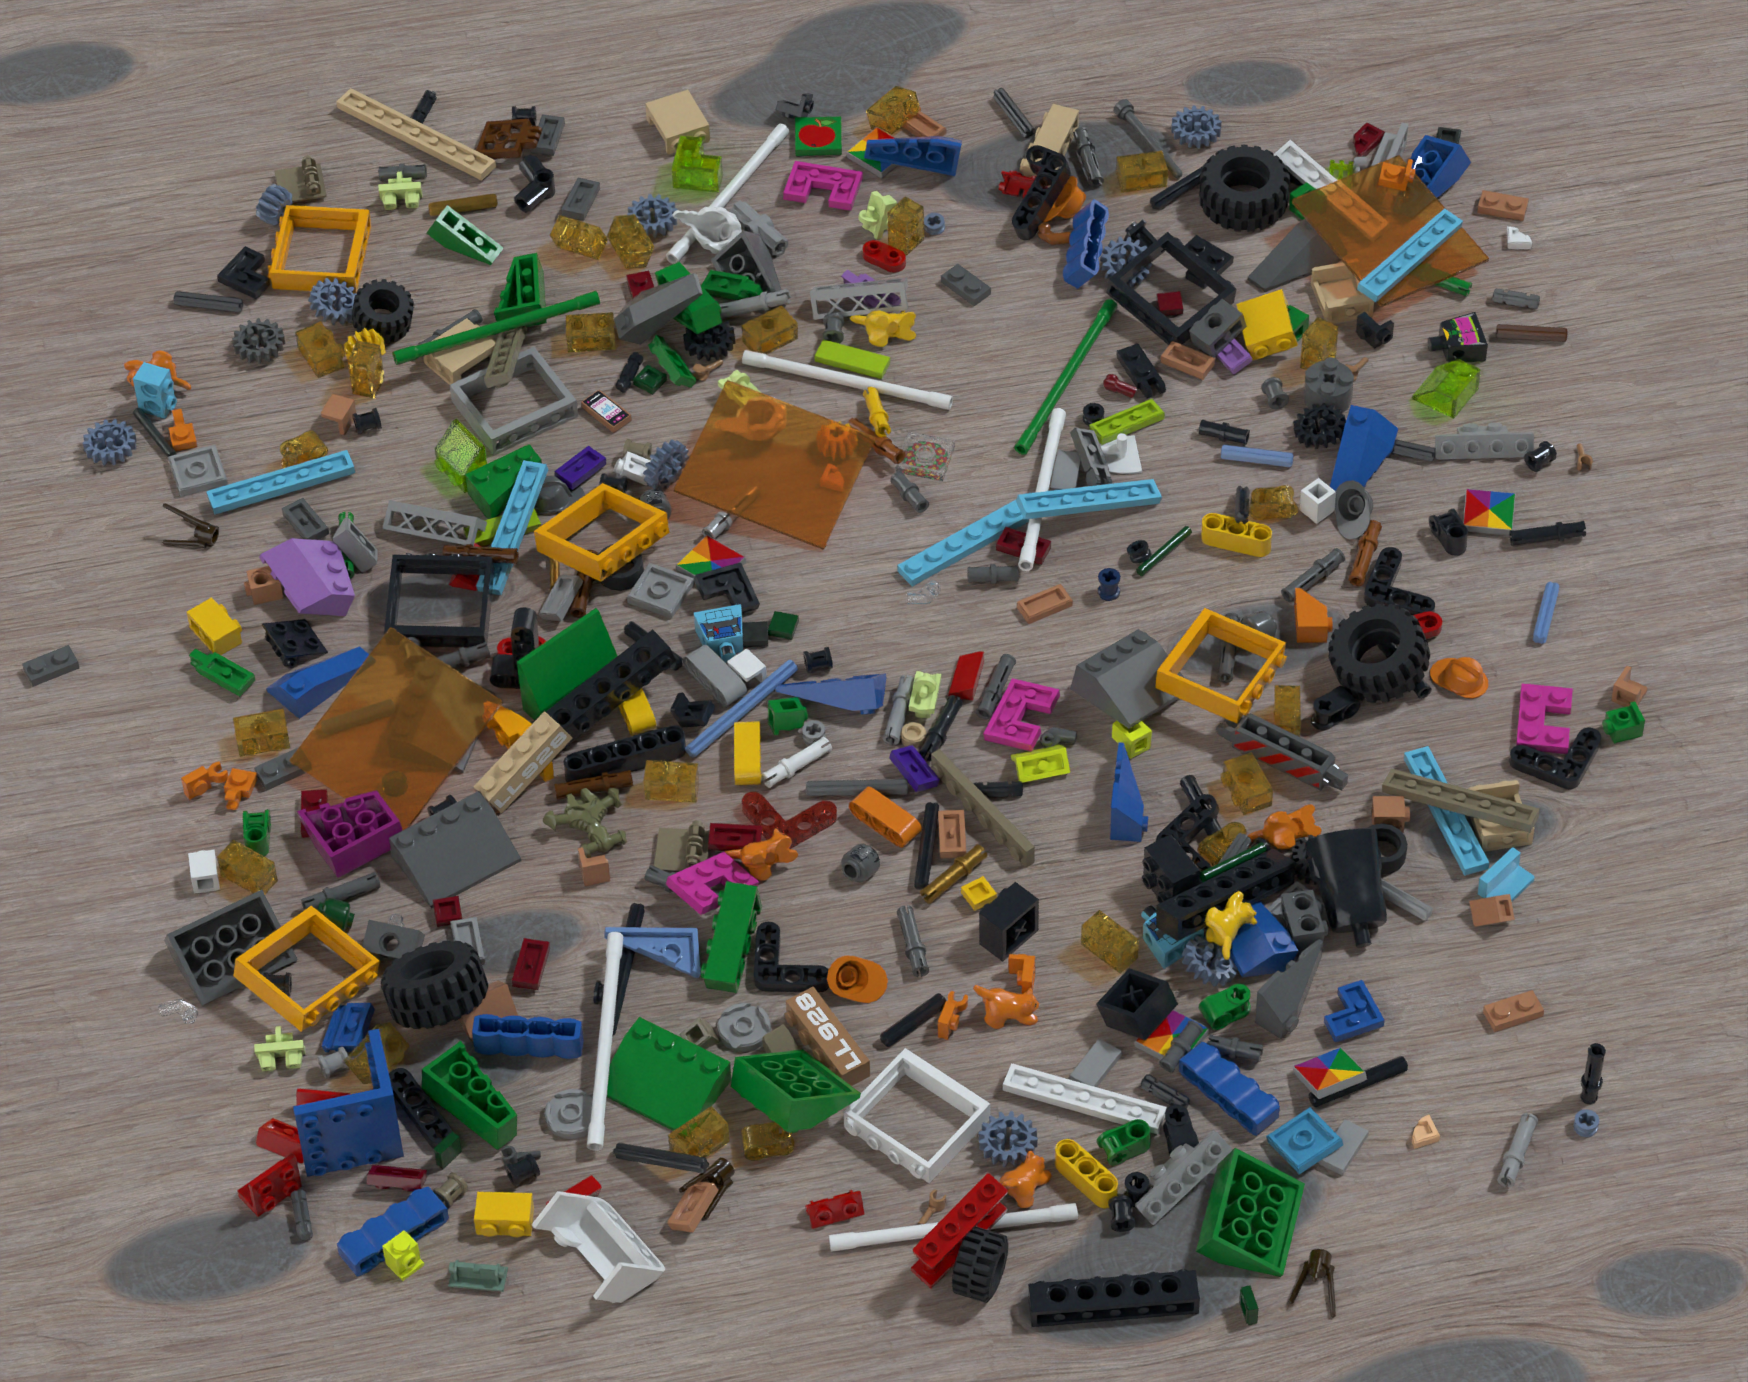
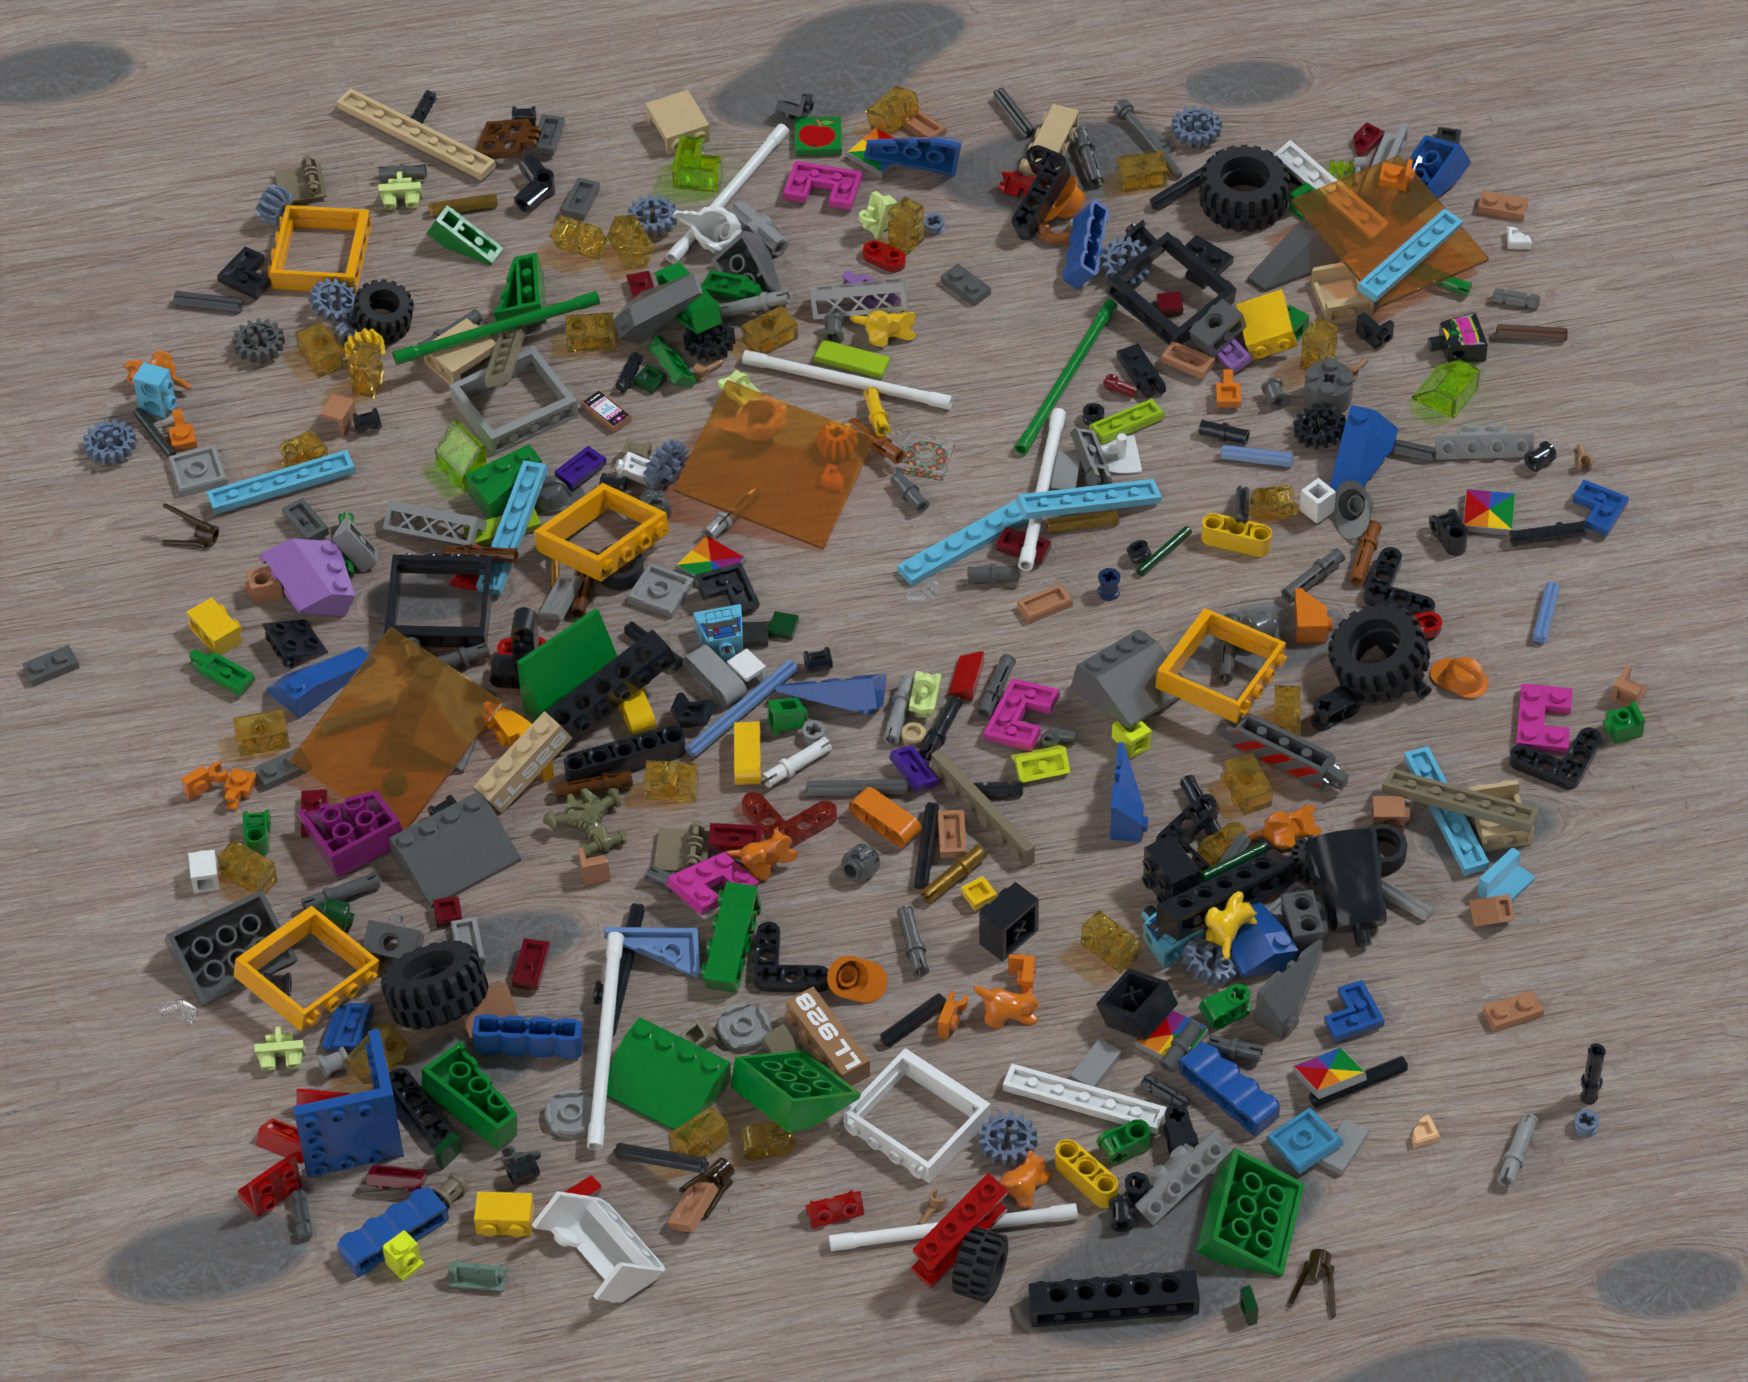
none -> sand blue bush [334,322,358,346]
none -> pearl gold axle [1046,510,1119,533]
none -> orange plate [1216,369,1241,408]
none -> blue plate [1573,479,1629,536]

